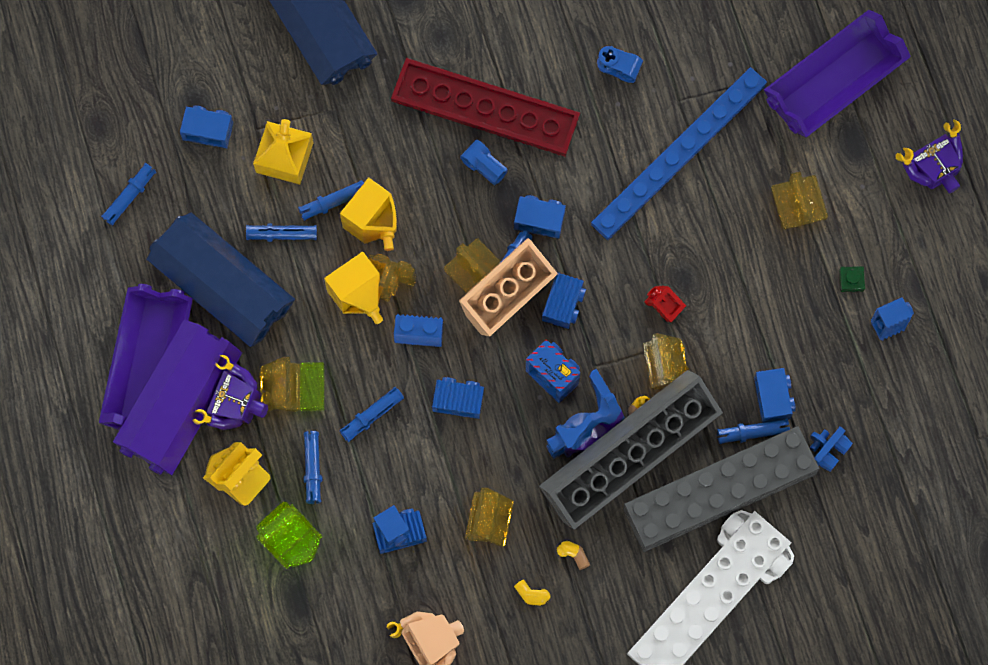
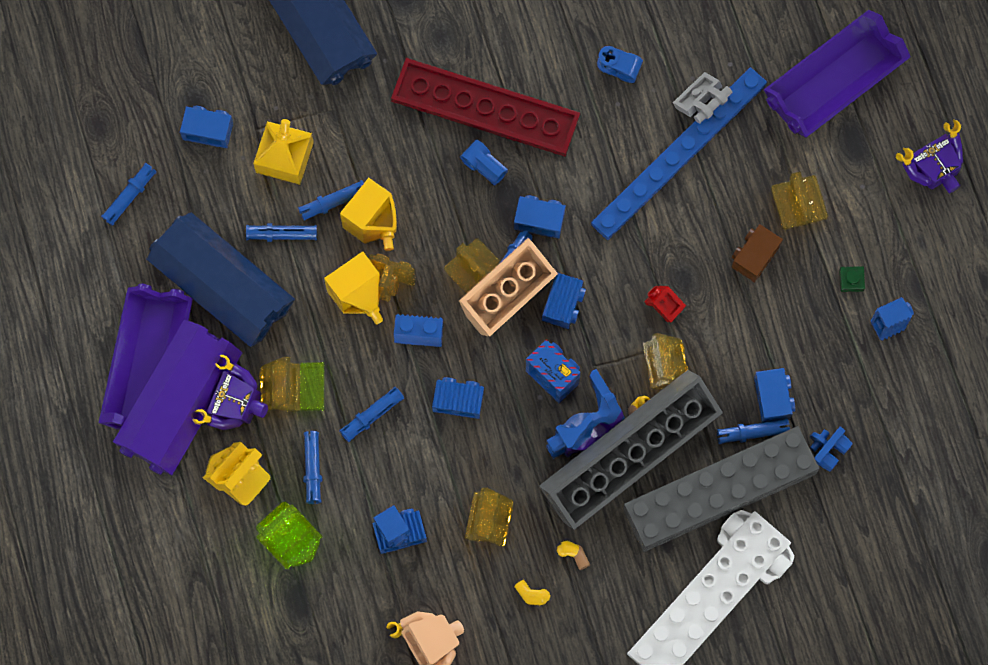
none -> light grey plate [673,72,733,124]
none -> reddish brown brick [731,224,783,283]

